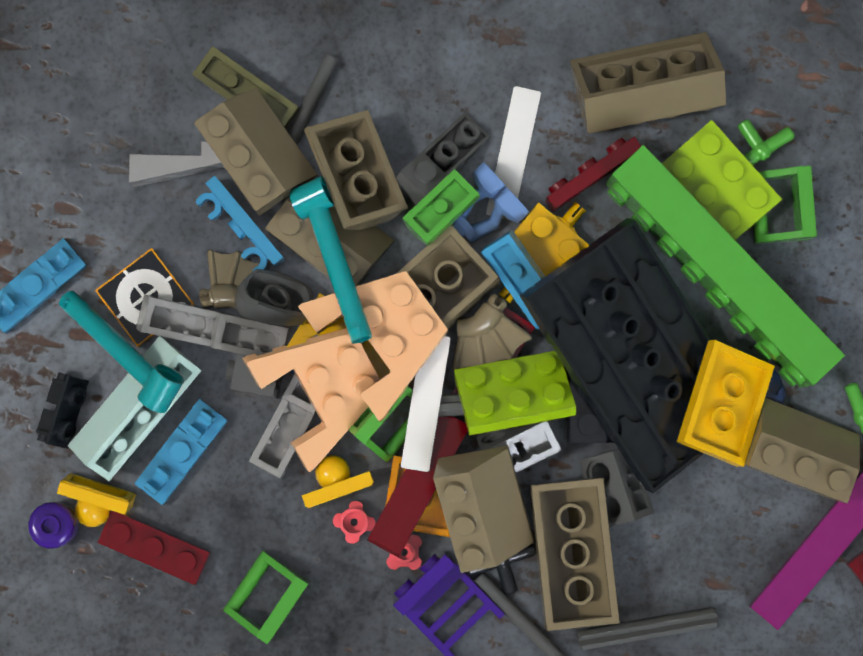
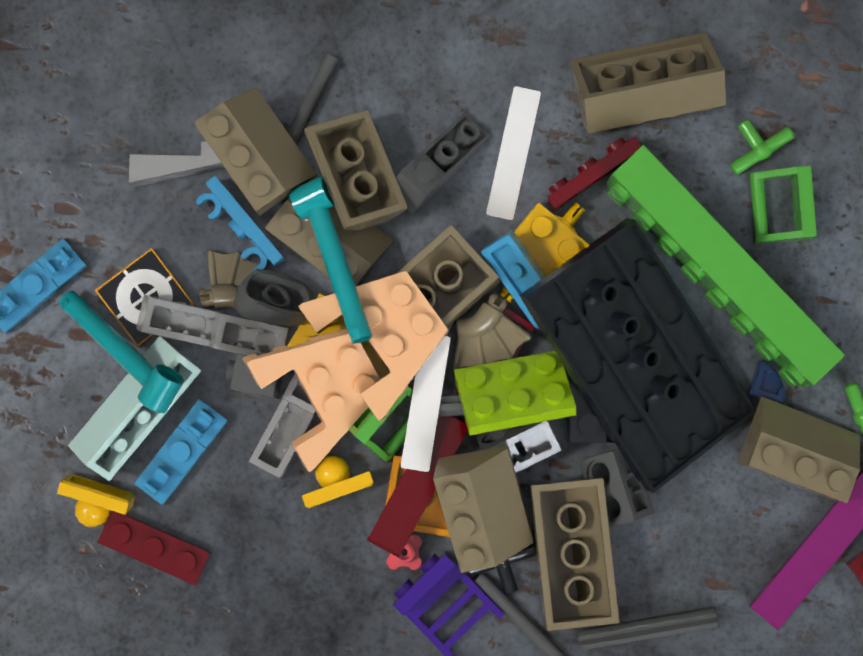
dark purple head [28,502,79,549] -> none
black hinge [36,372,89,449] -> none
olive plate [192,46,299,128] -> none
bright green tile [223,550,310,645] -> none
coral plate [333,501,376,544] -> none
bright green tile [403,169,480,246] -> none
medium blue piece [453,162,530,242] -> none
lime plate [662,120,782,240] -> none
yellow plate [677,340,775,467] -> none

